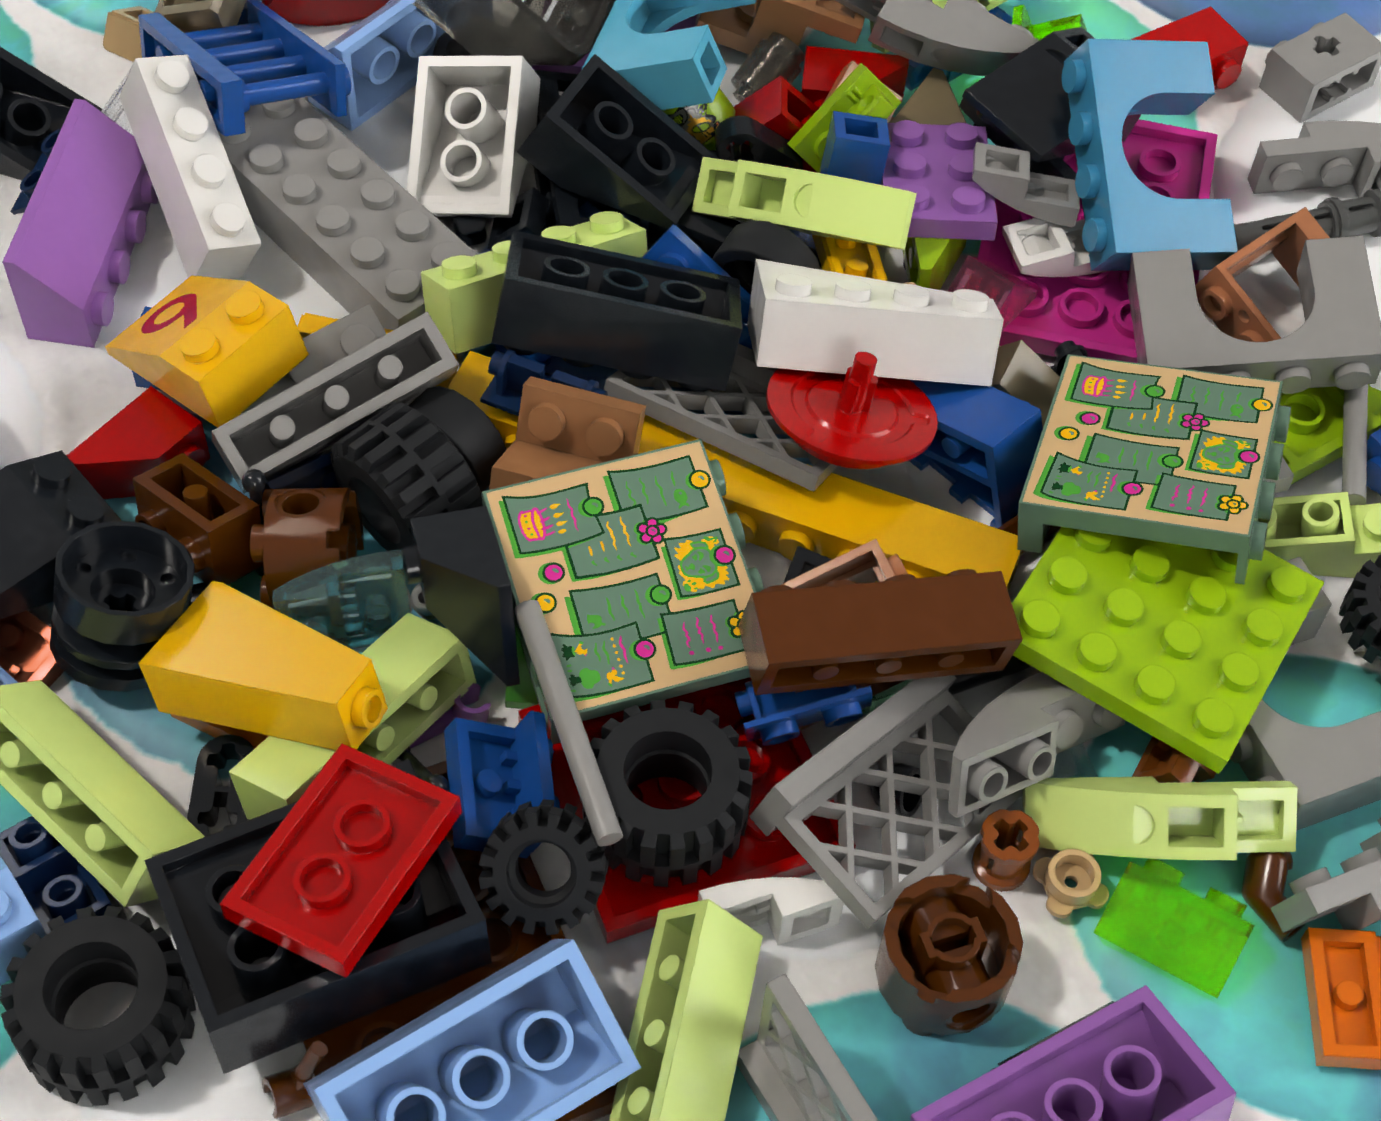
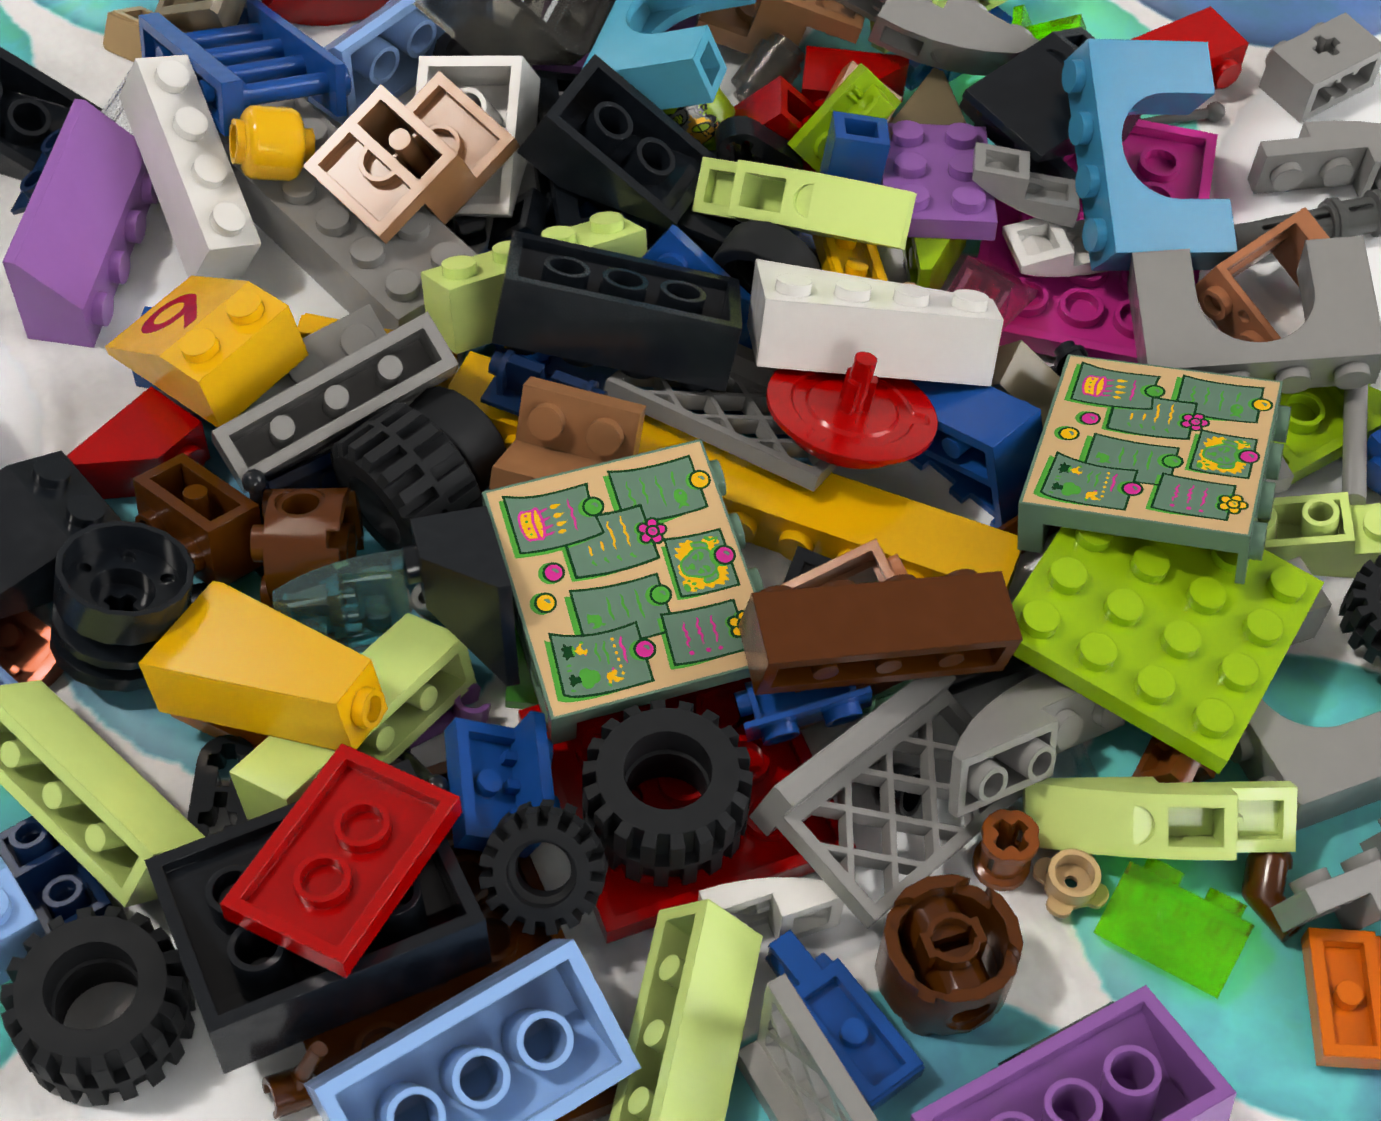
light grey bar [514,600,623,847] -> none
none -> yellow head [229,105,315,181]
none -> bracket [303,71,520,244]
none -> blue hinge [765,930,925,1111]
none -> dark grey hinge [1139,101,1225,125]

